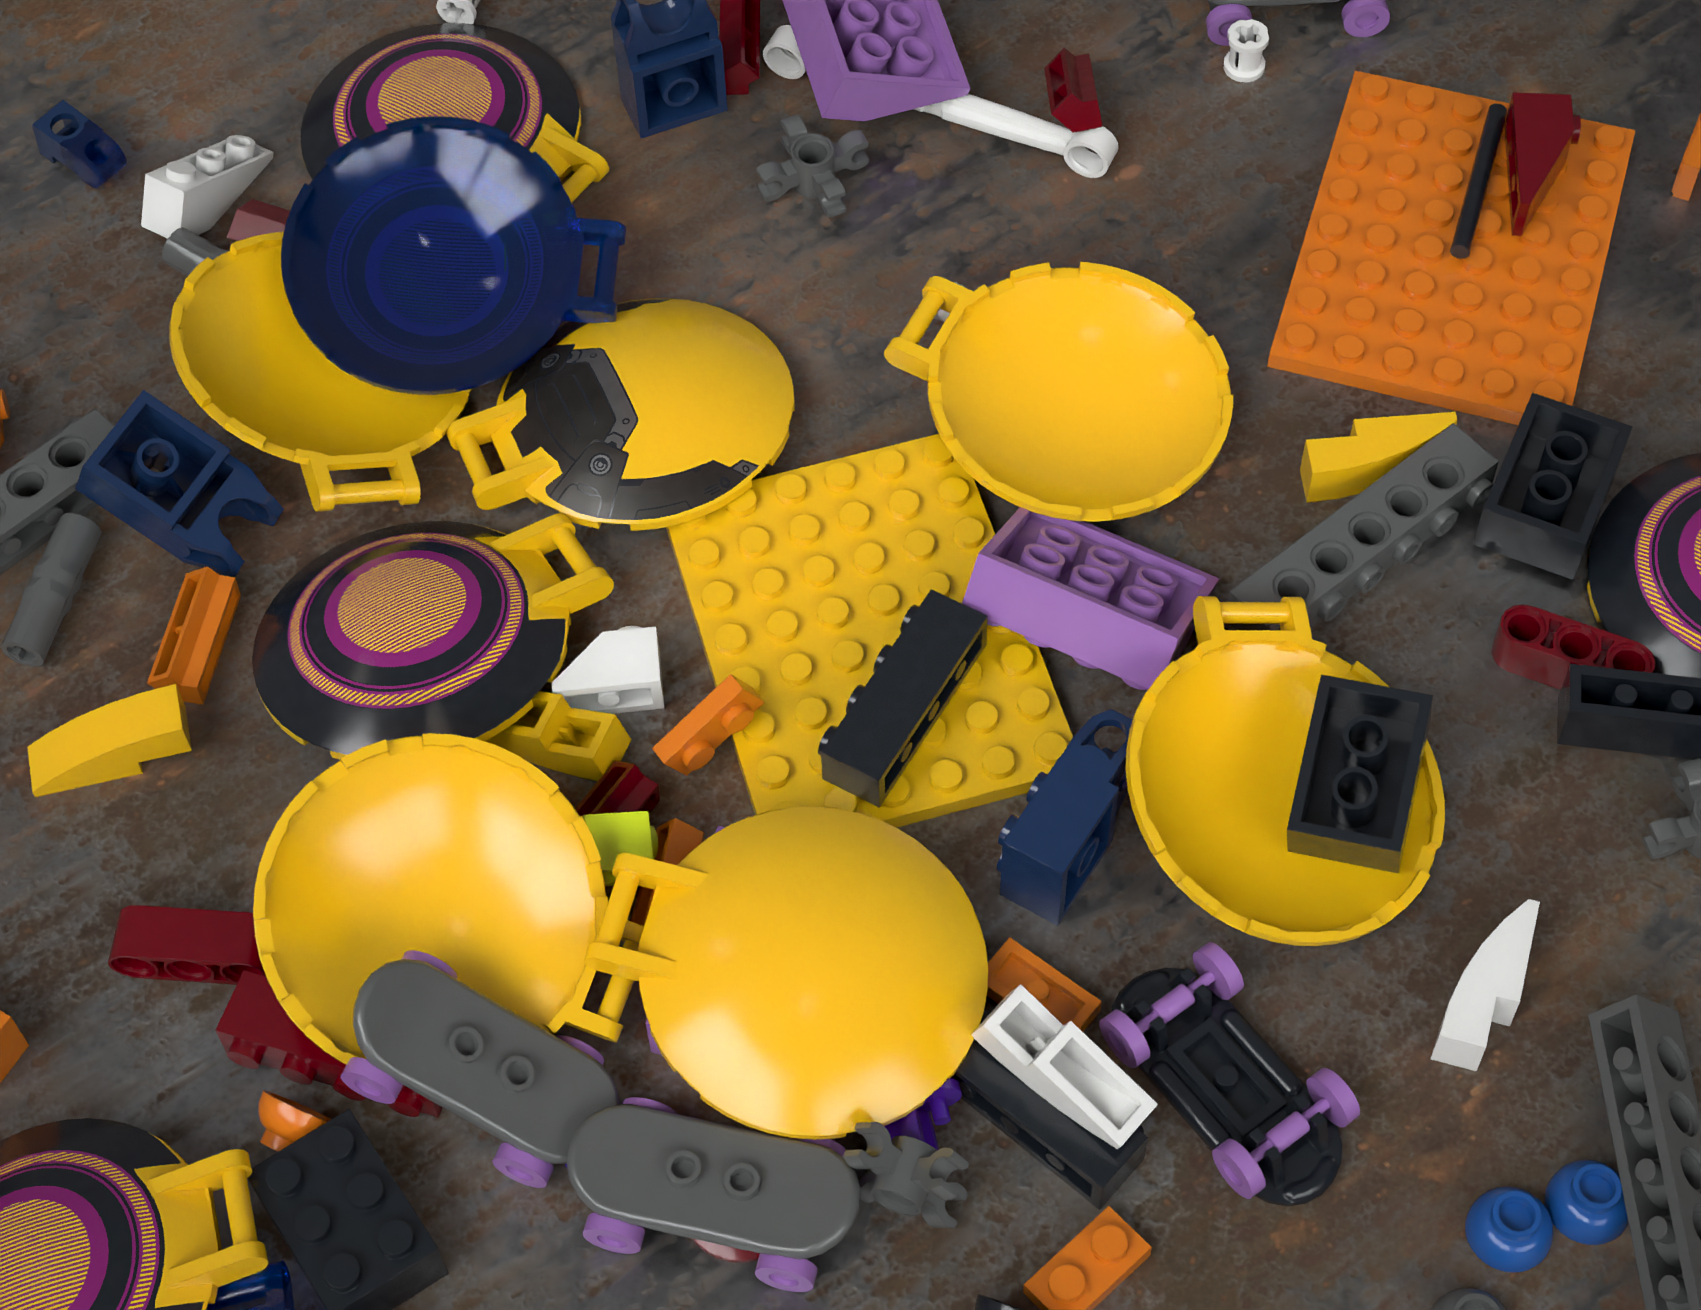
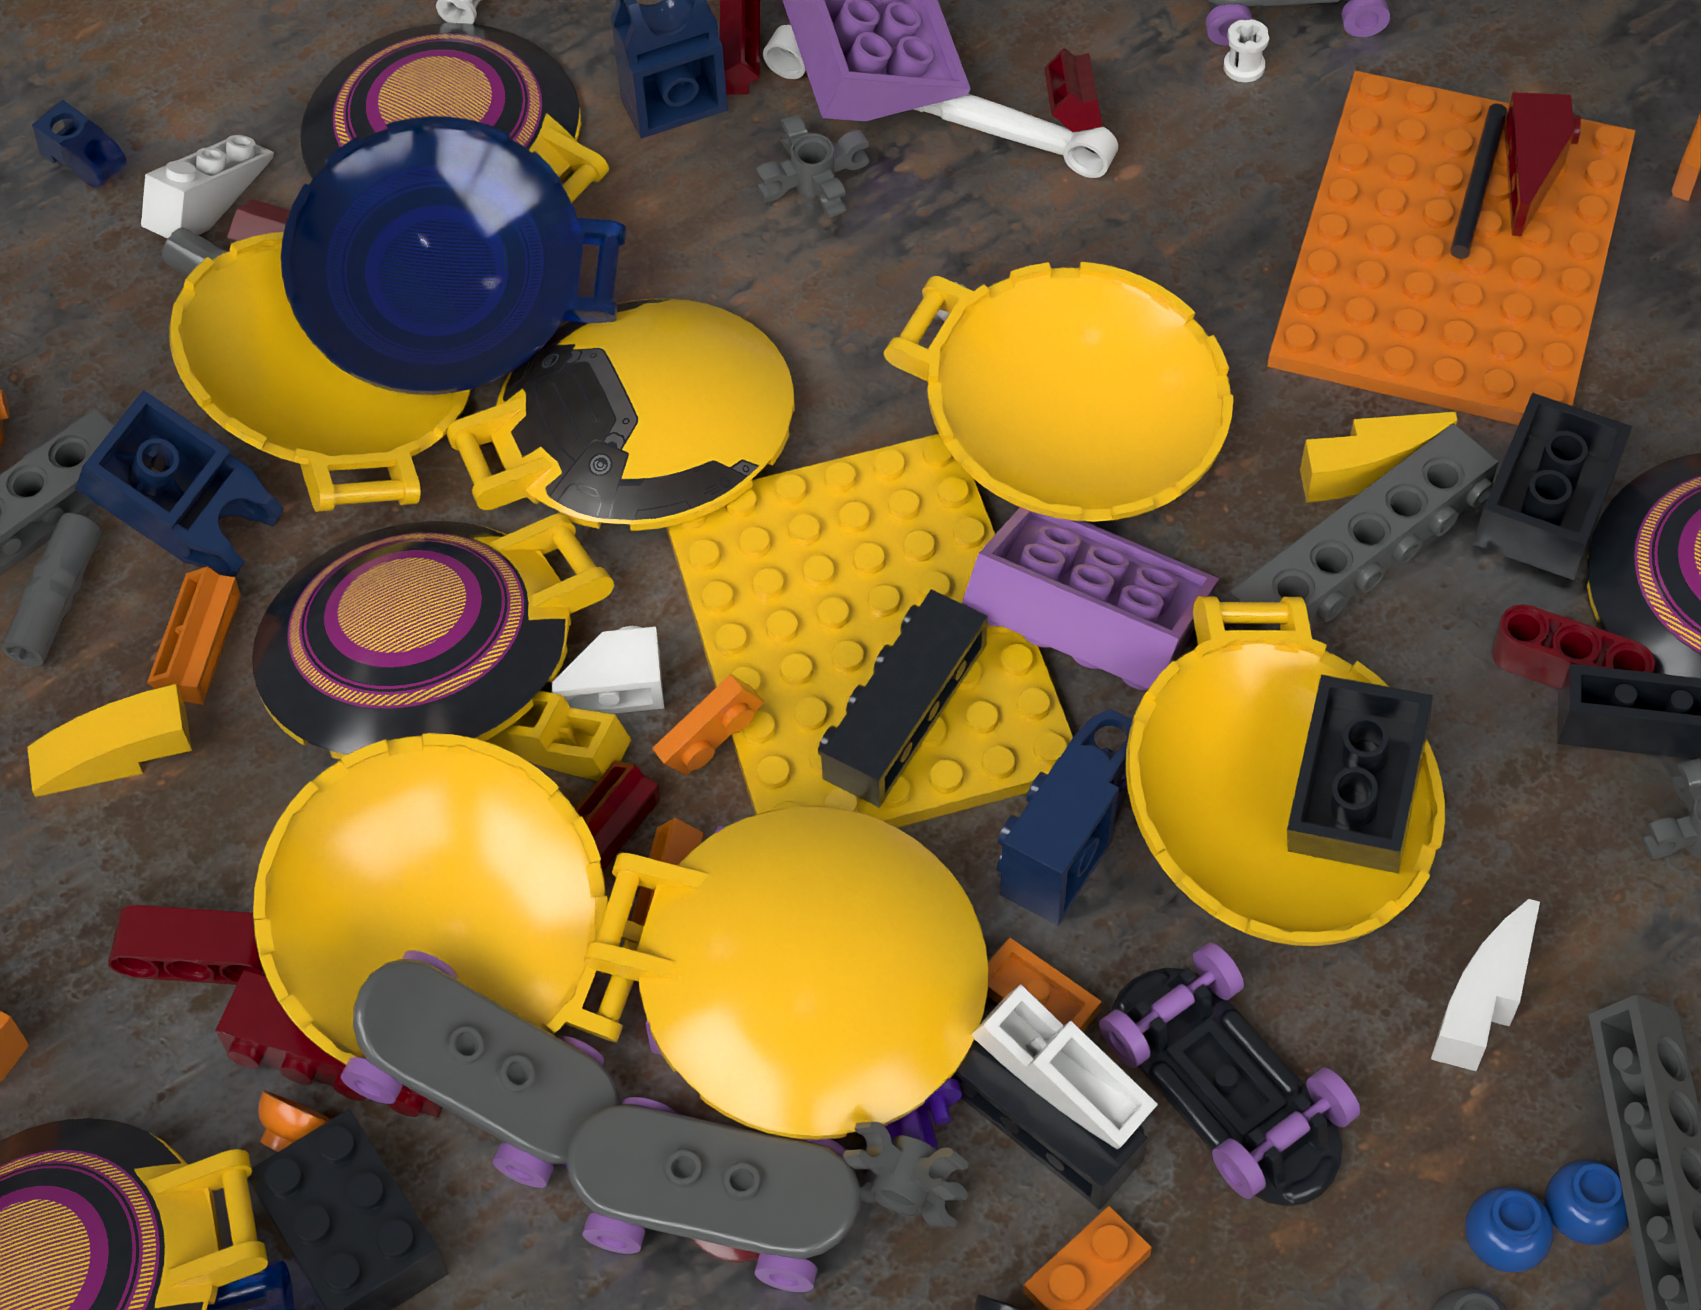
neon yellow brick [582,811,658,886] -> none

